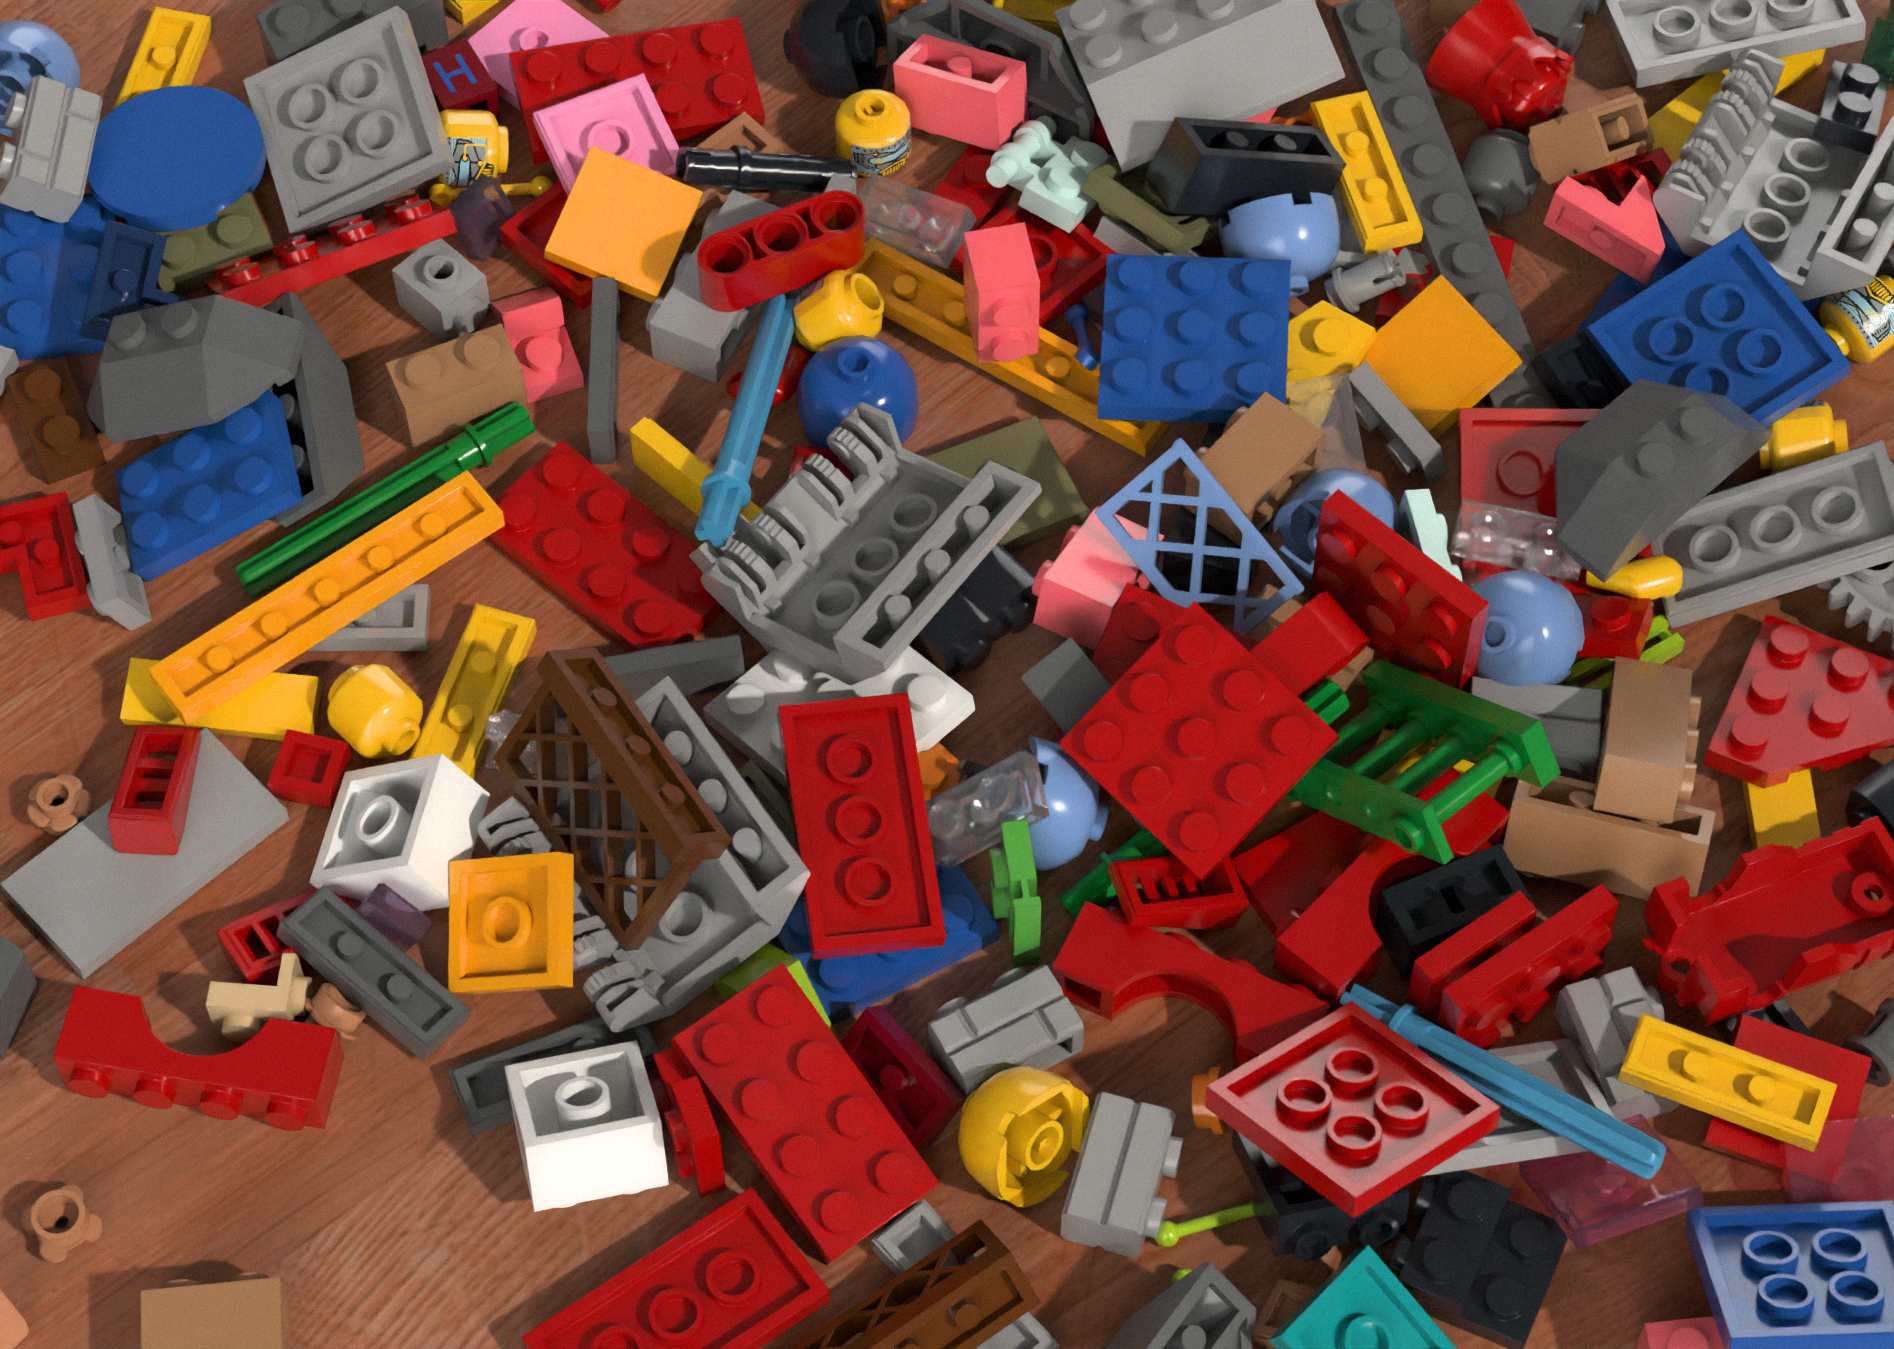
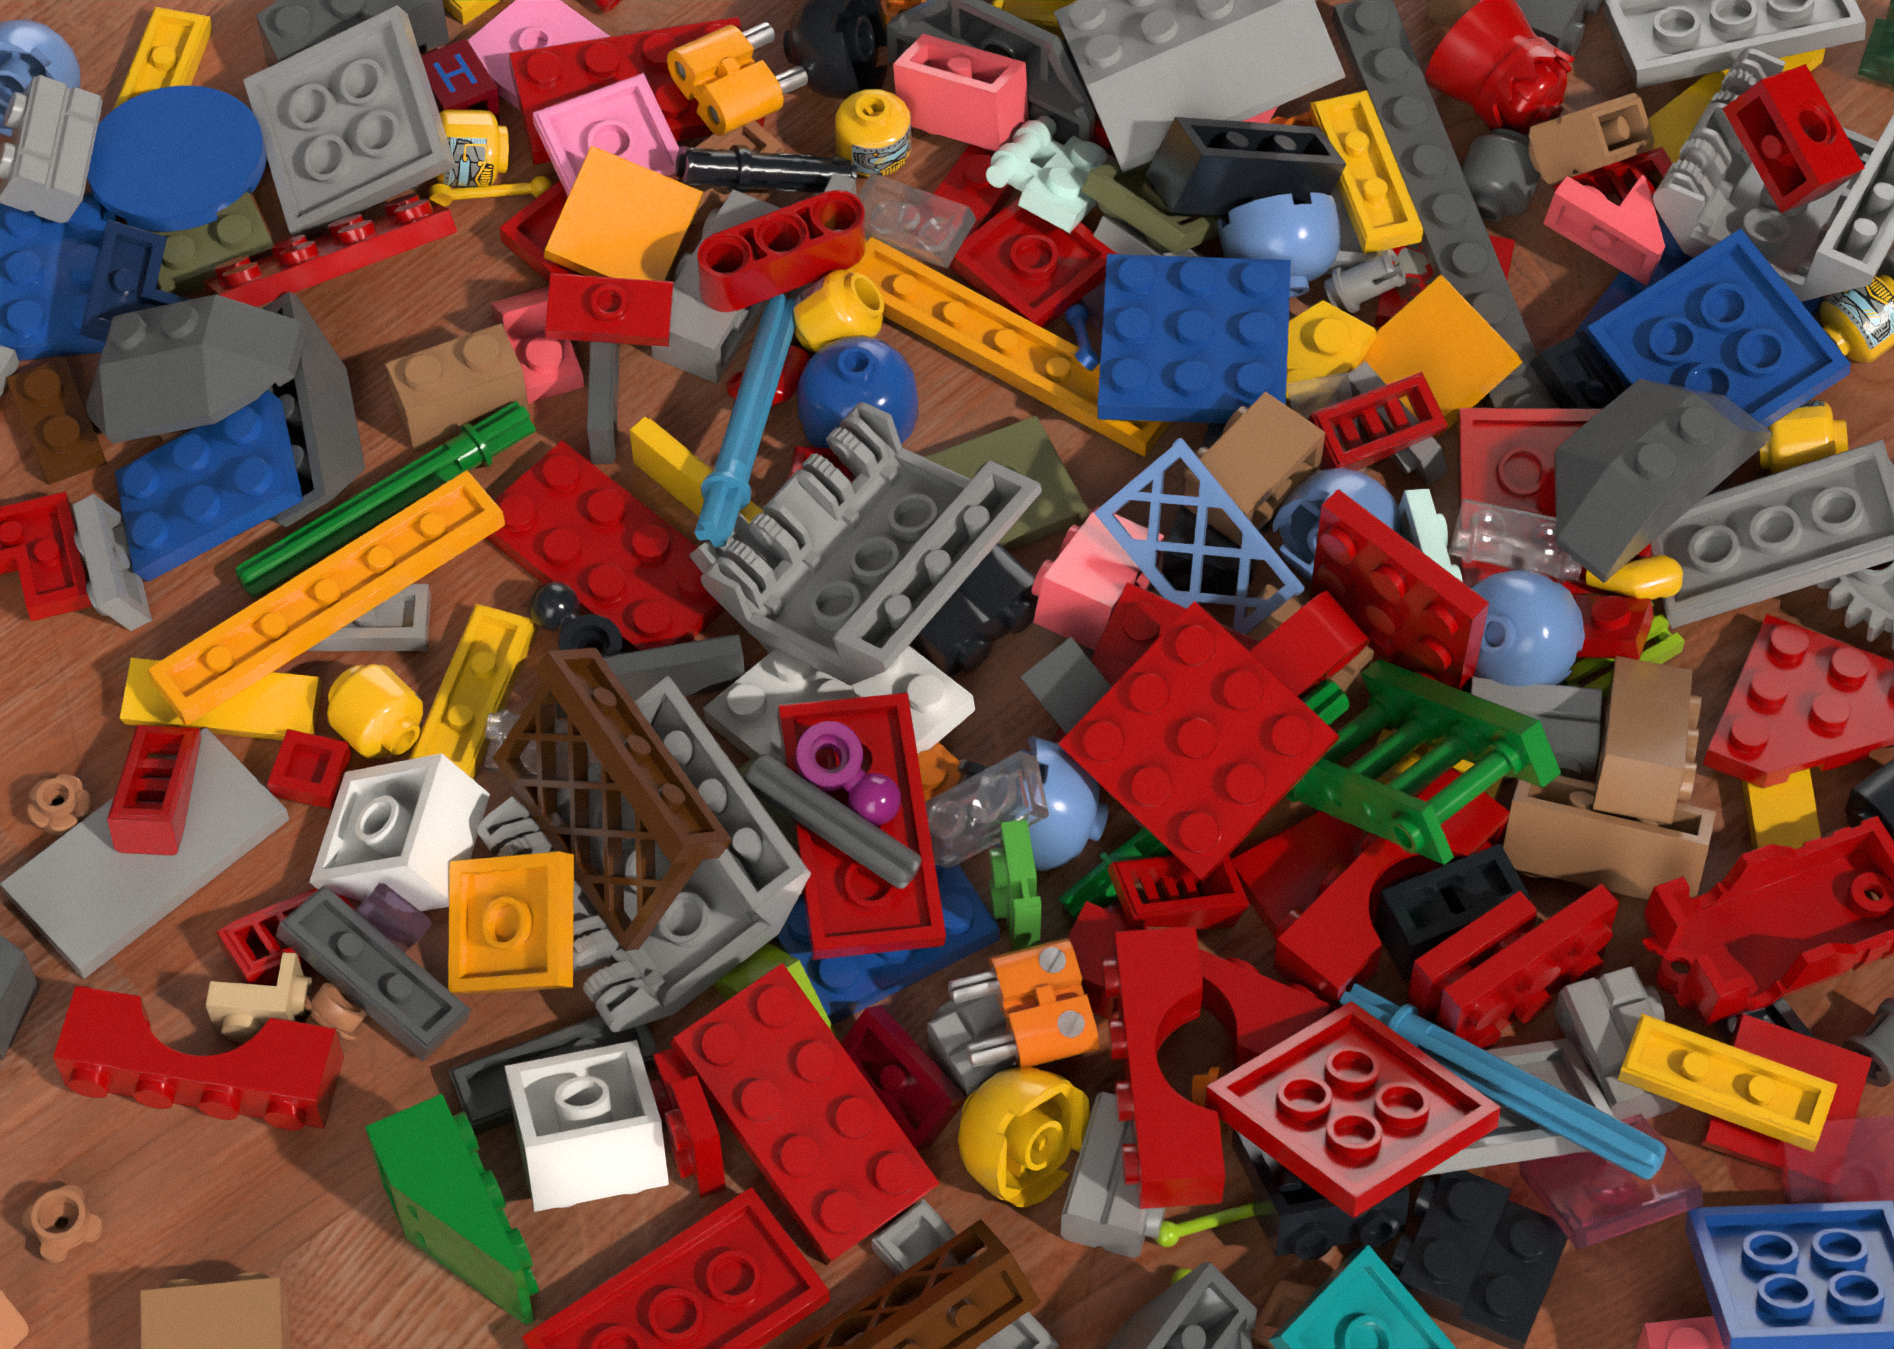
light grey brick [392,238,492,343] -> none
tile [448,174,516,262] -> none
coral brick [964,222,1040,363] -> none
black plate [1812,60,1890,155] -> none
none -> green slope [365,1094,539,1325]
none -> black plate [529,581,622,657]
none -> red plate [545,273,674,347]
none -> light orange piece [667,22,808,136]
none -> dark grey axle [745,754,922,889]
none -> magenta plate [794,721,901,826]
none -> orange piece [948,938,1099,1068]
none -> red arch [1102,926,1226,1209]
none -> red slope [1307,371,1448,471]
none -> red brick [1722,64,1865,213]

